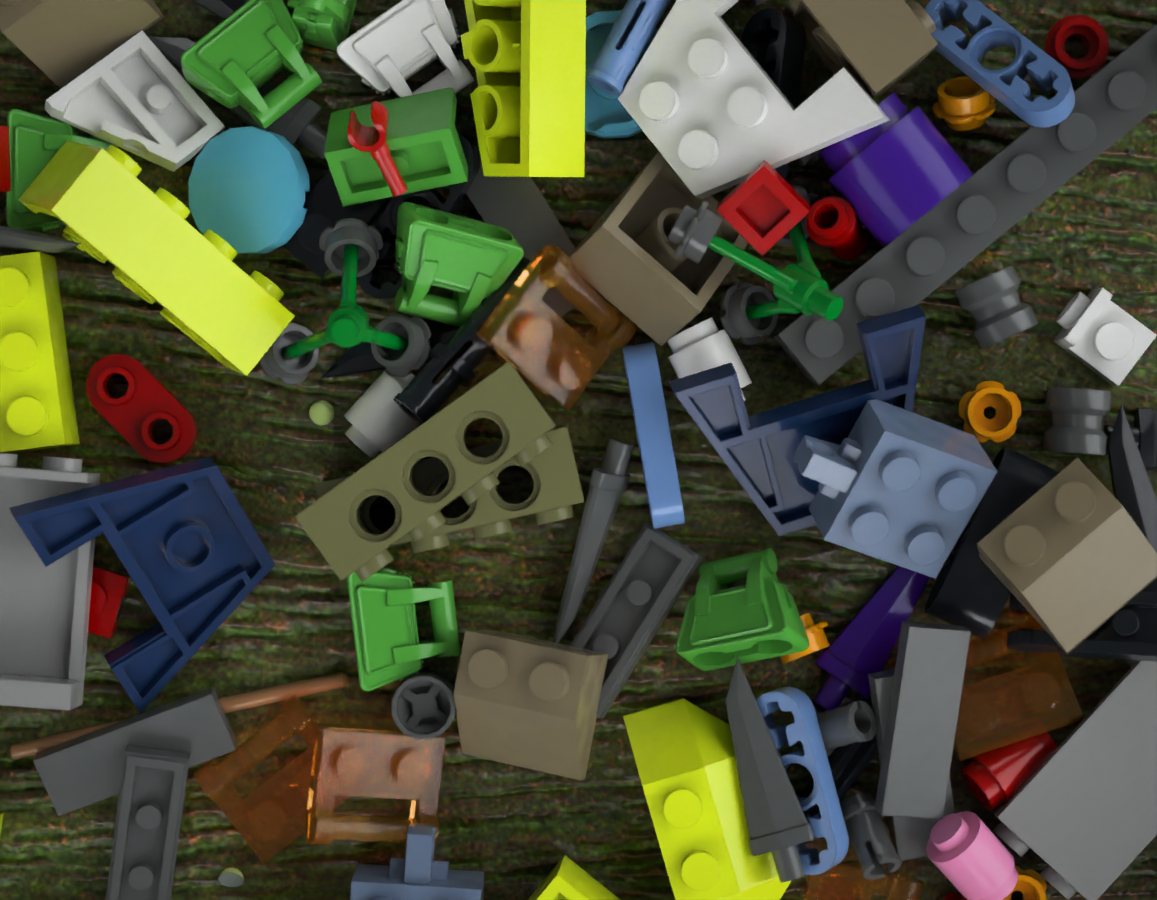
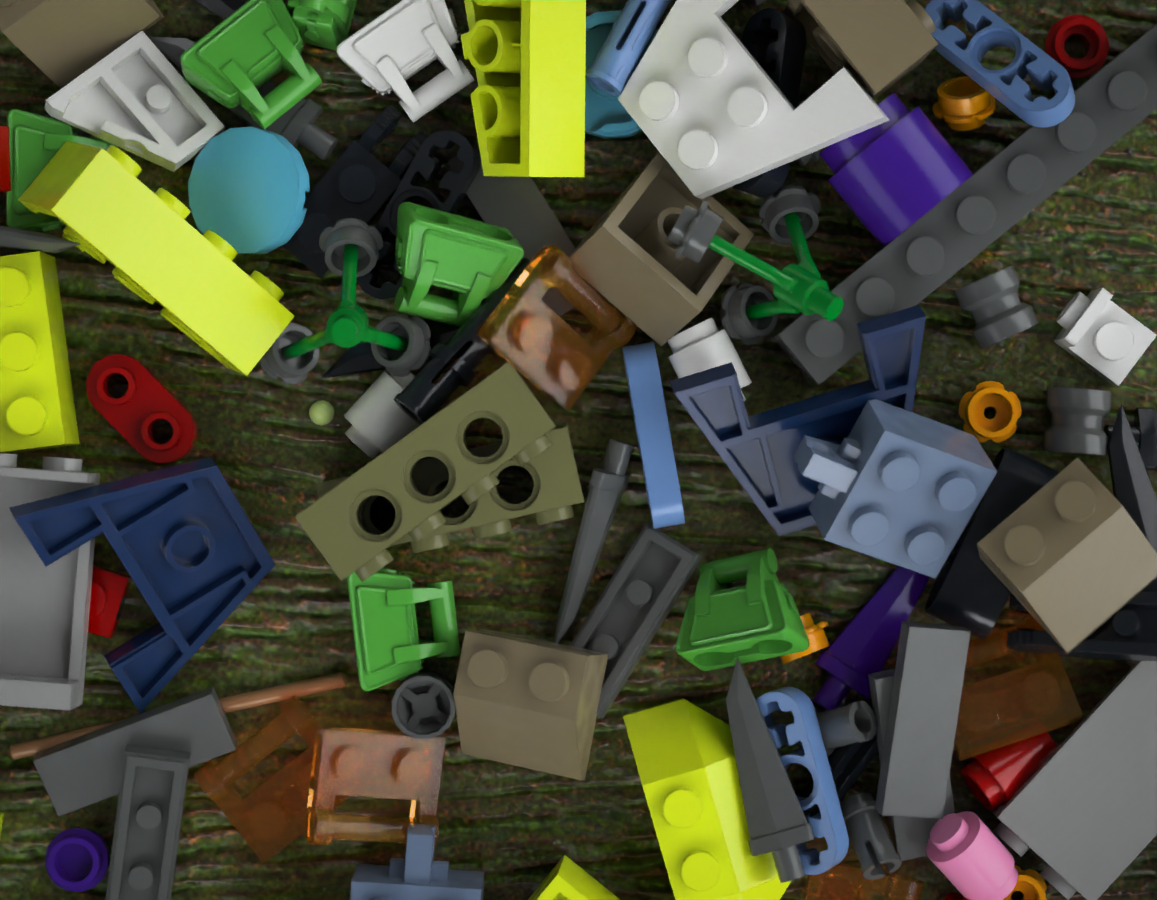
light grey piece [218,867,244,887] -> none
bright green panel [324,87,469,206] -> none
red hand [347,101,408,197] -> none
red plate [716,160,810,256] -> none
red pin [806,196,869,260] -> none
none -> dark purple plate [45,827,110,892]

